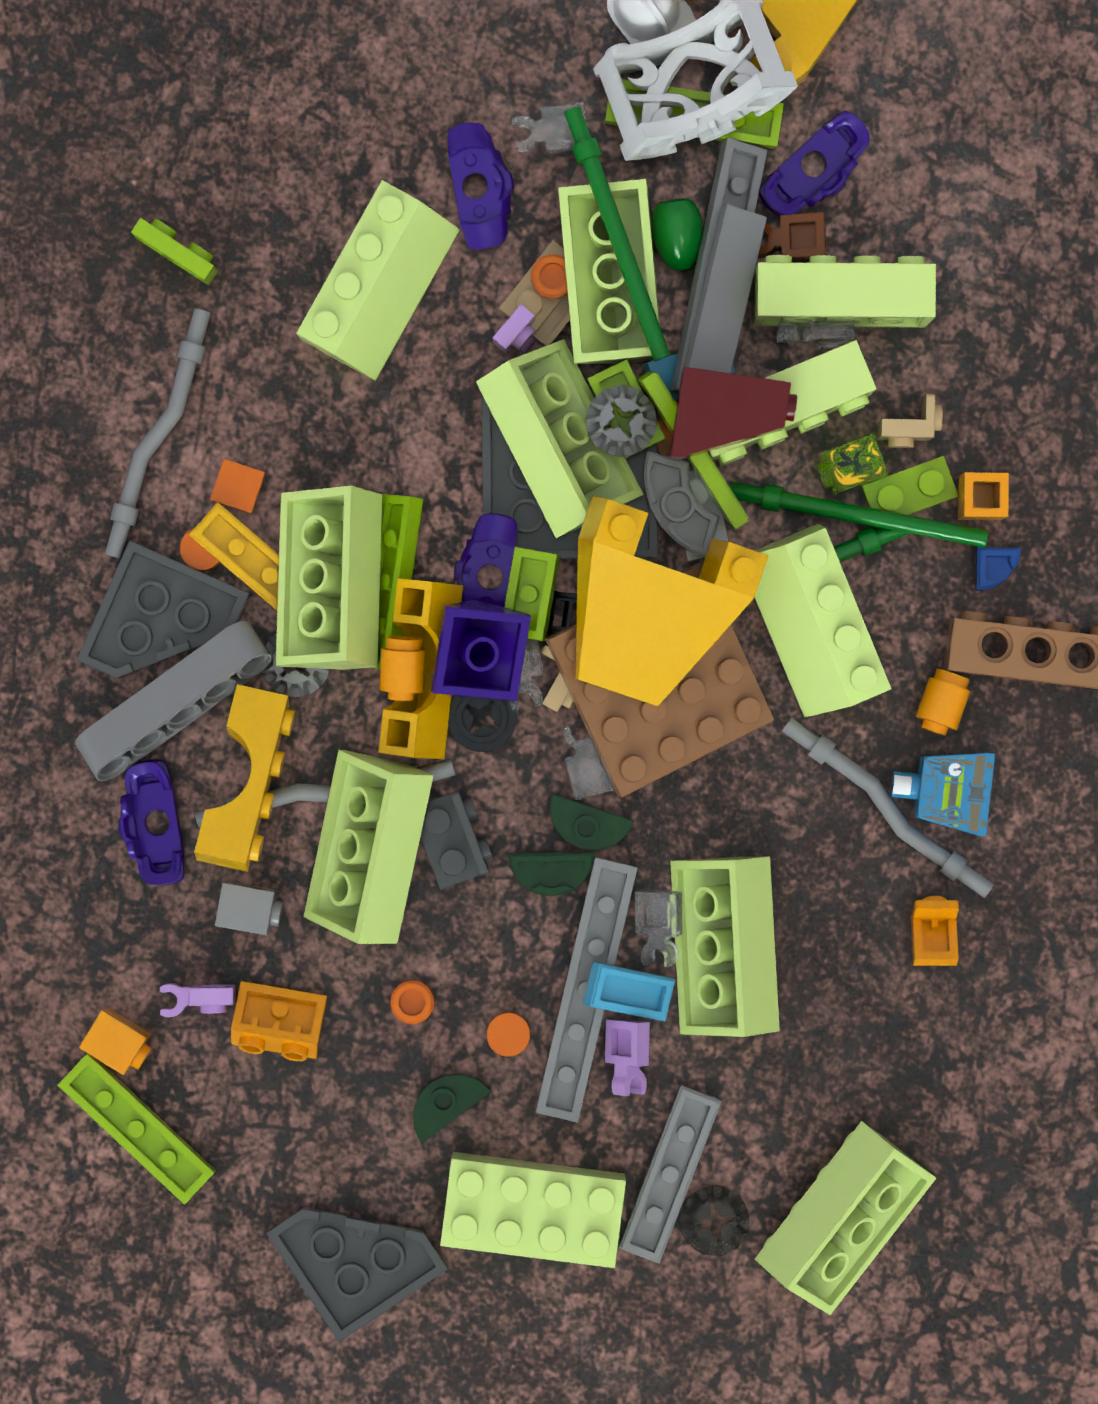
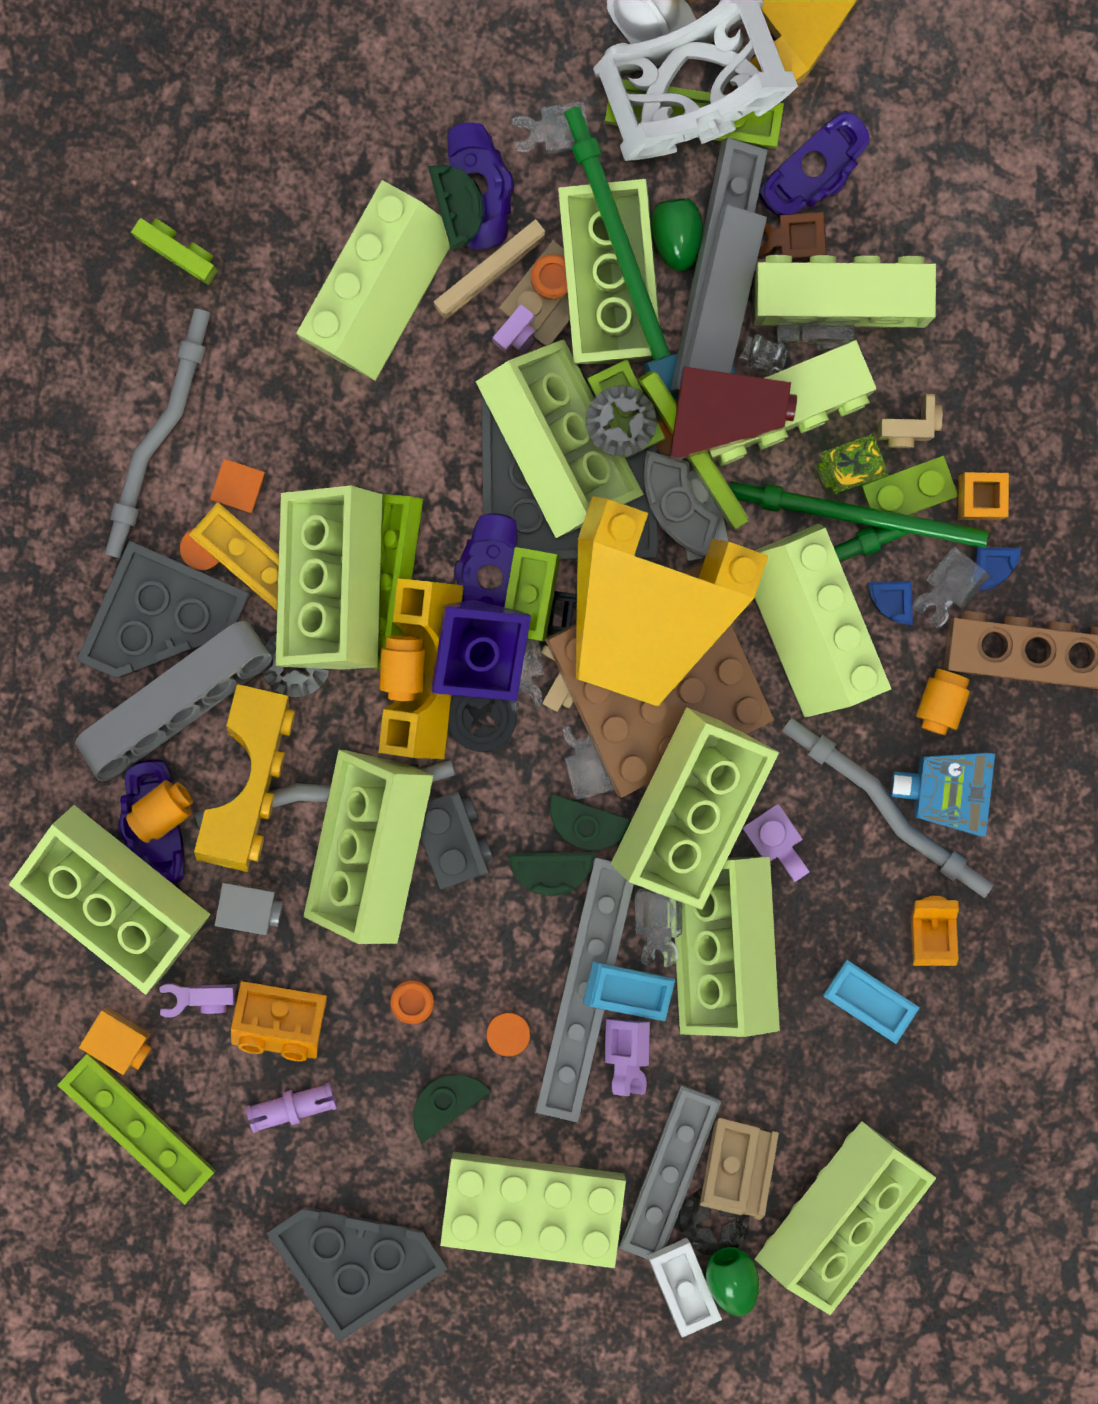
none -> yellowish green brick [9,805,211,995]
none -> light orange brick [126,780,193,843]
none -> lavender pin [246,1082,338,1133]
none -> dark green plate [428,164,485,252]
none -> tan tile [434,219,545,319]
none -> yellowish green slope [611,707,779,910]
none -> white plate [647,1238,722,1338]
none -> tan plate [700,1118,779,1220]
none -> green animal [706,1247,759,1317]
none -> clear plate [740,335,789,375]
none -> lavender plate [742,804,809,882]
none -> medium azure tile [822,959,920,1044]
none -> blue tile [867,581,913,625]
none -> clear plate [912,546,990,628]

